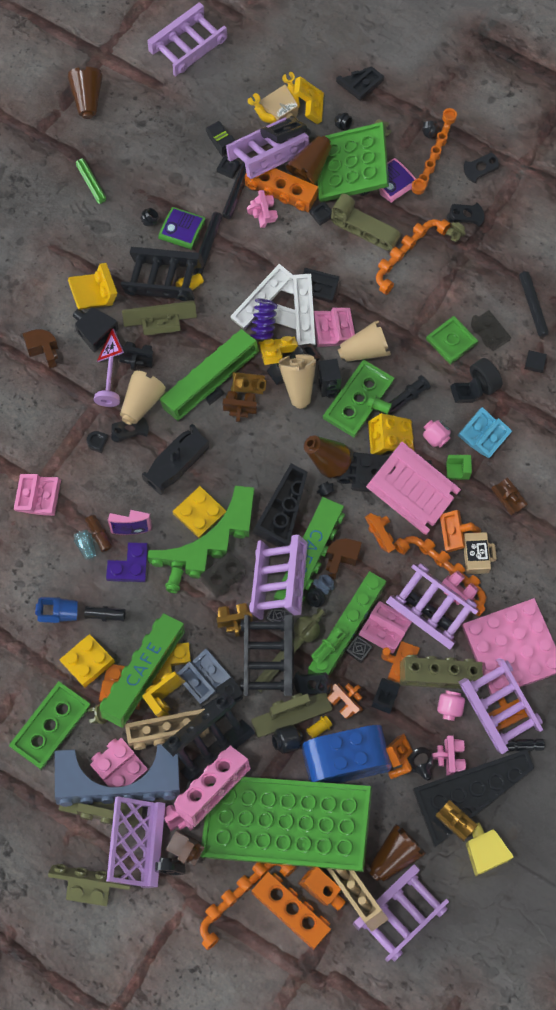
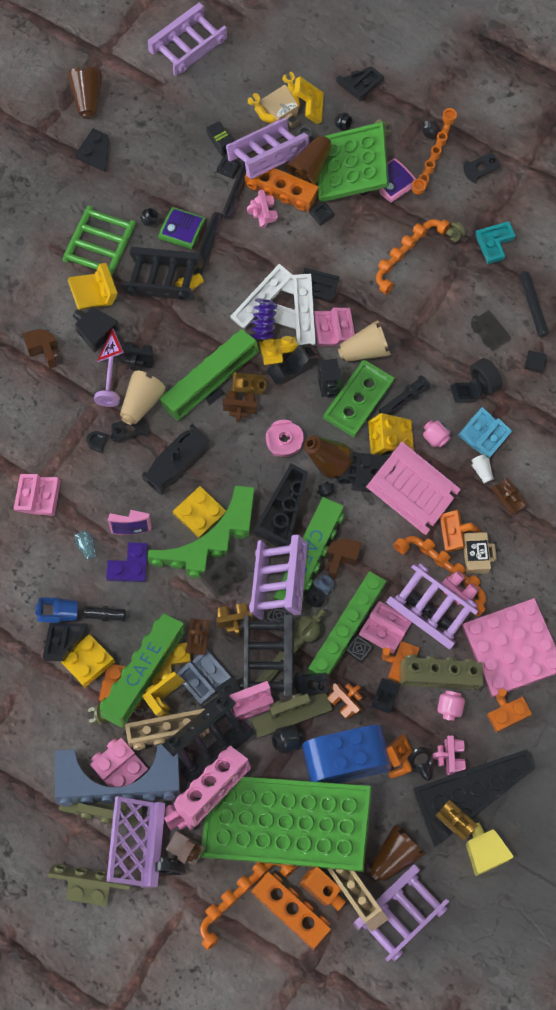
bright green plate [9,681,91,770] -> none
bright green axle [76,158,106,204] -> none
reddish brown axle [85,515,112,552] -> none
olive bracket [122,301,197,335] -> none
bright green pin [165,567,184,593] -> none
black plate [260,117,307,143] -> none
tan cone [279,354,316,409] -> none
yellow pin [306,716,333,739] -> none
bright green axle [311,628,346,663] -> none
olive beam [331,194,401,251] -> none
orange plate [365,513,395,553] -> none
bright green pin [367,395,392,414] -> none
bright green plate [426,316,478,365] -> none
bright green panel [446,455,472,480] -> none
black piece [447,202,484,227] -> none
lavender fence [458,658,543,754] -> none
black axle [506,739,545,751] -> none
none -> black wing [43,623,88,661]
none -> bright green bar [62,206,136,277]
none -> black wing [75,128,109,172]
none -> reddish brown hips [186,618,210,656]
none -> bright pink slope [229,681,274,721]
none -> bright pink plate [266,420,303,457]
none -> white cone [471,454,494,484]
none -> teal plate [475,221,516,264]

